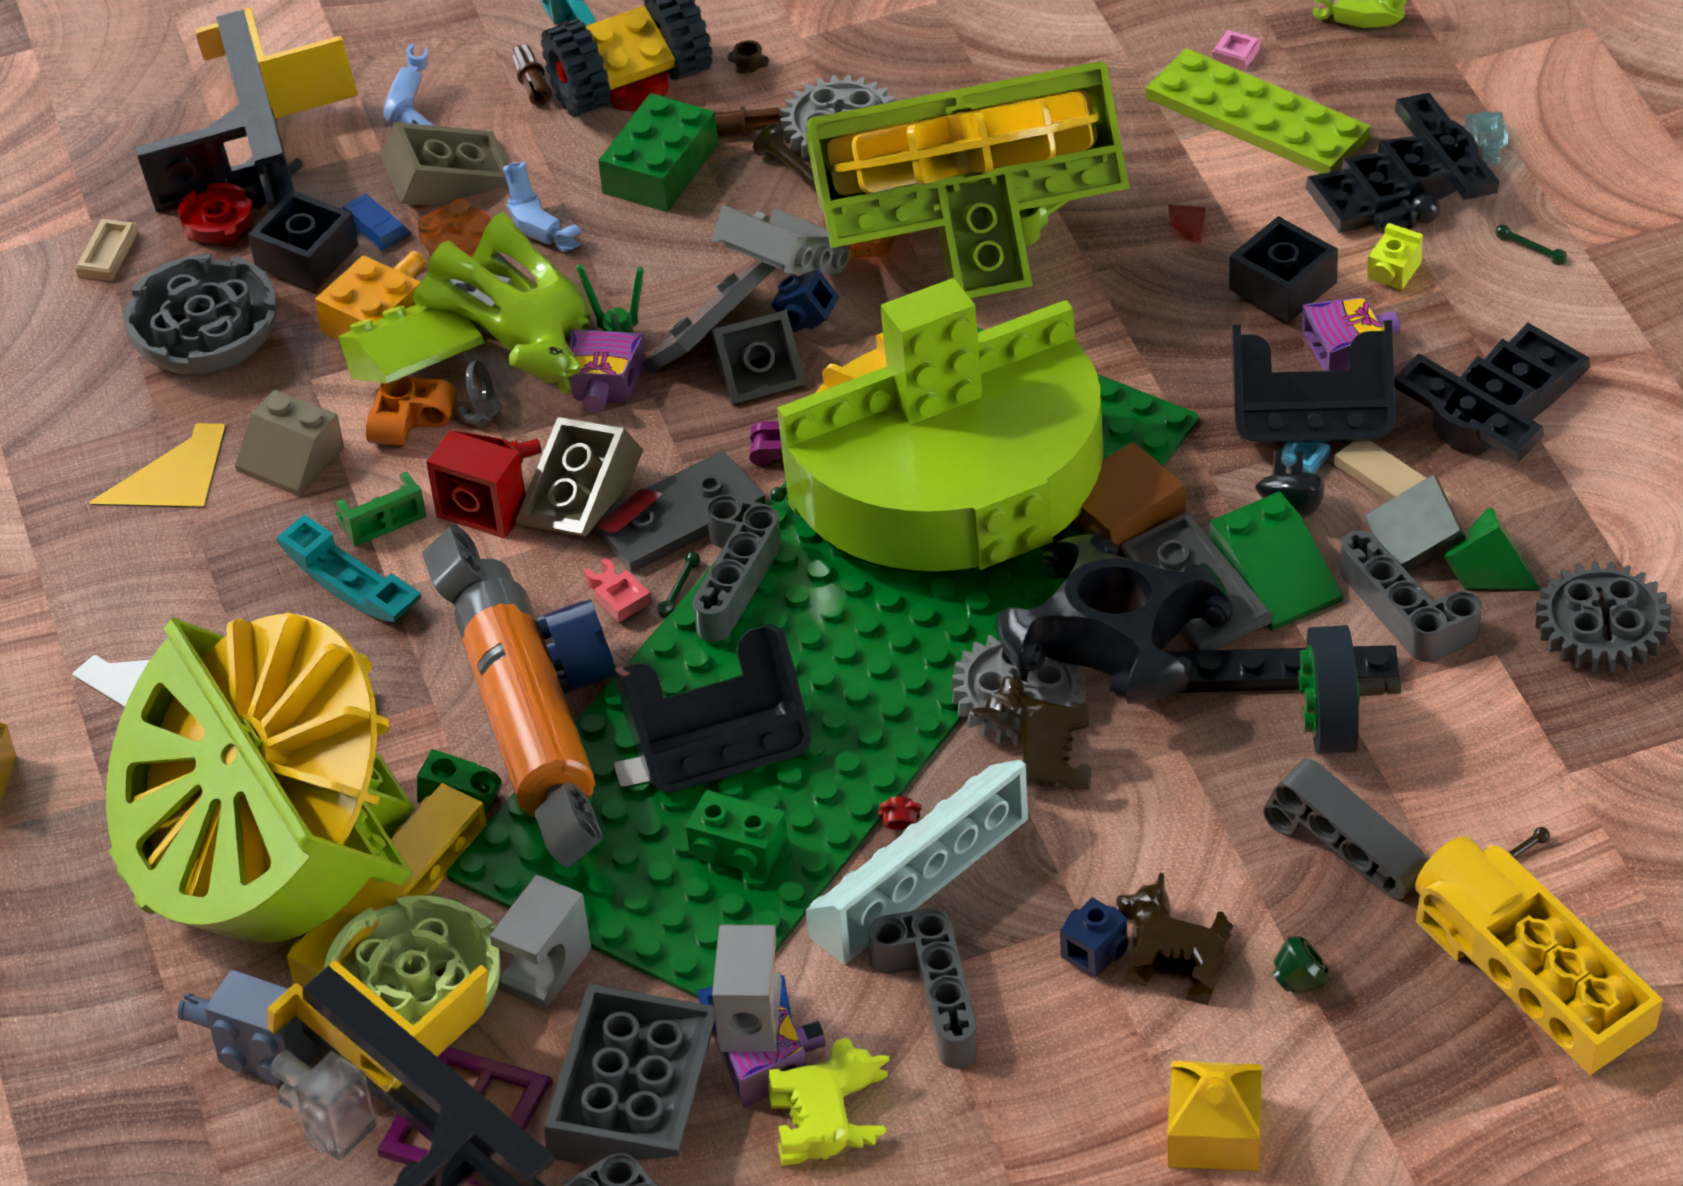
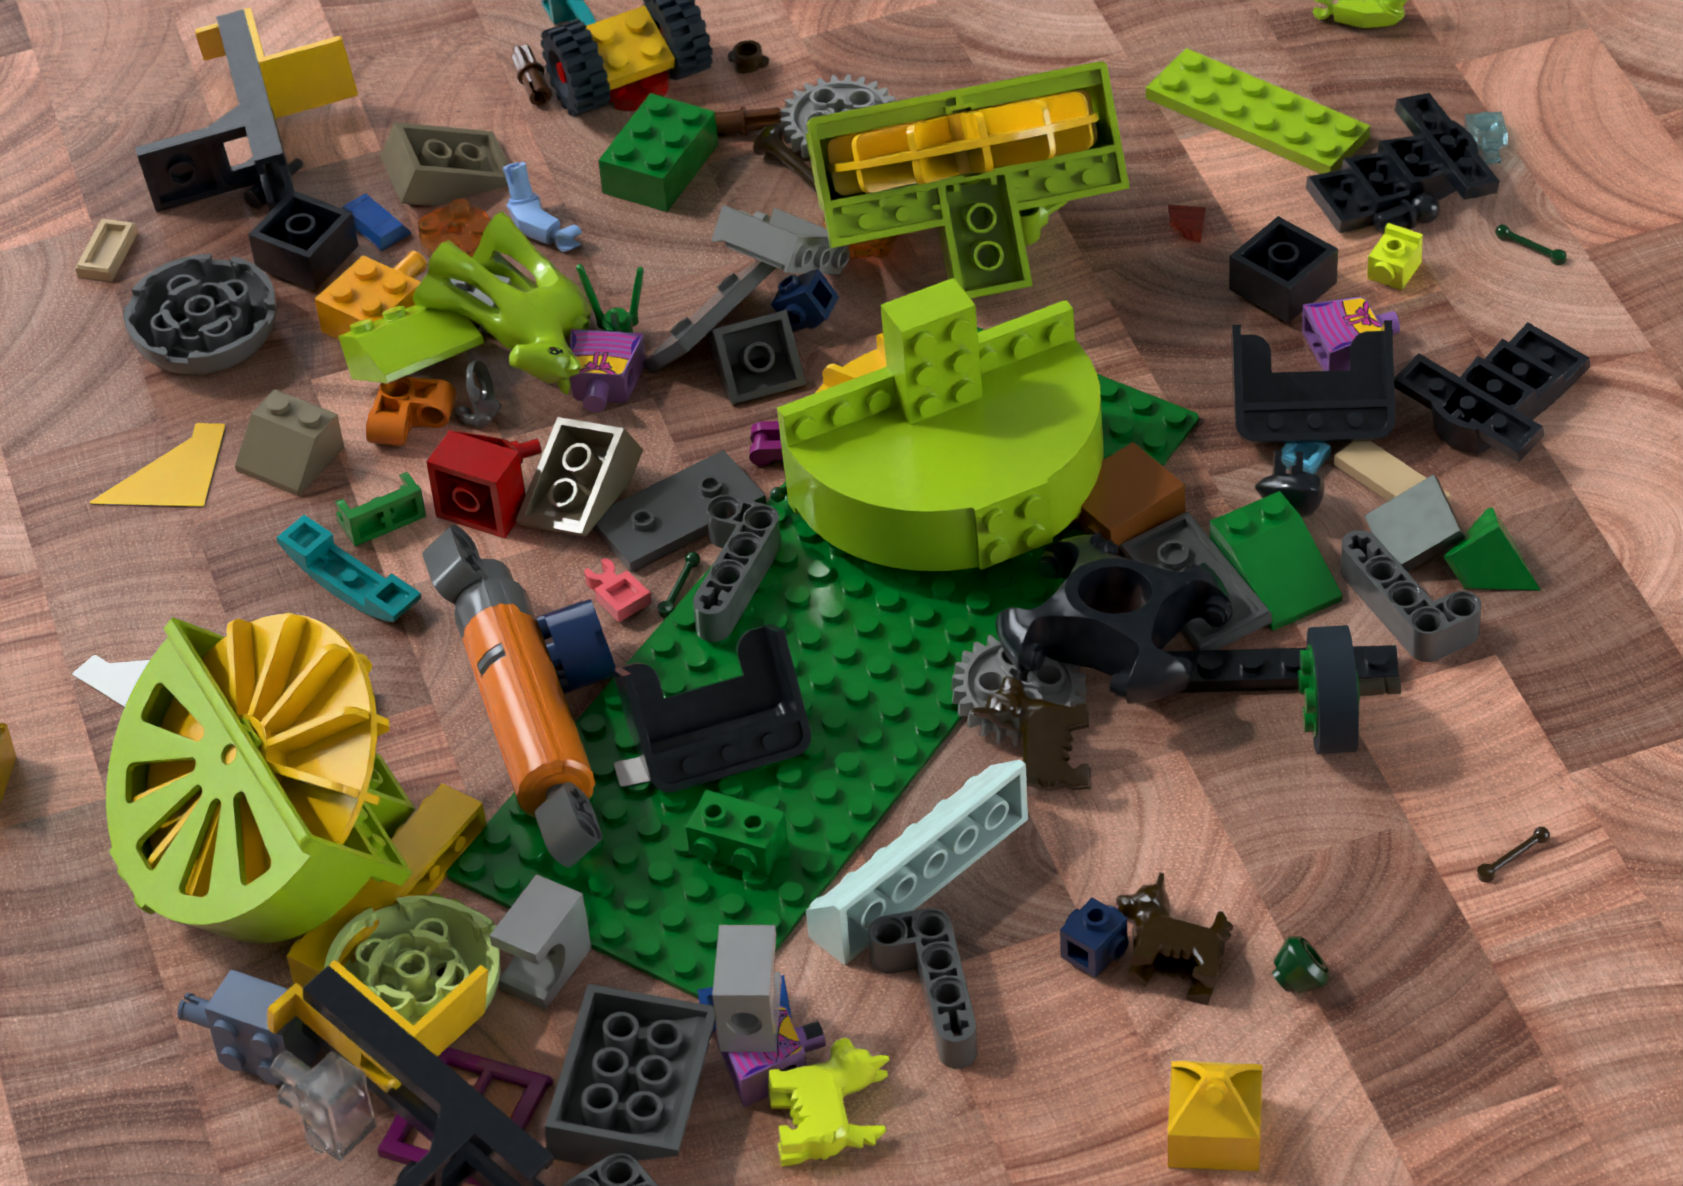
red plate [178,183,254,246] -> none
light blue arm [383,43,435,126] -> none
green leg [417,749,502,815] -> none
dark red sticker [595,489,662,533] -> none
red plate [878,797,922,830] -> none
bright pink tile [1212,30,1260,70] -> none
dark grey beam [1263,759,1429,900] -> none
yellow brick [1415,836,1663,1076] -> none
dark grey gear [1535,561,1672,673] -> none

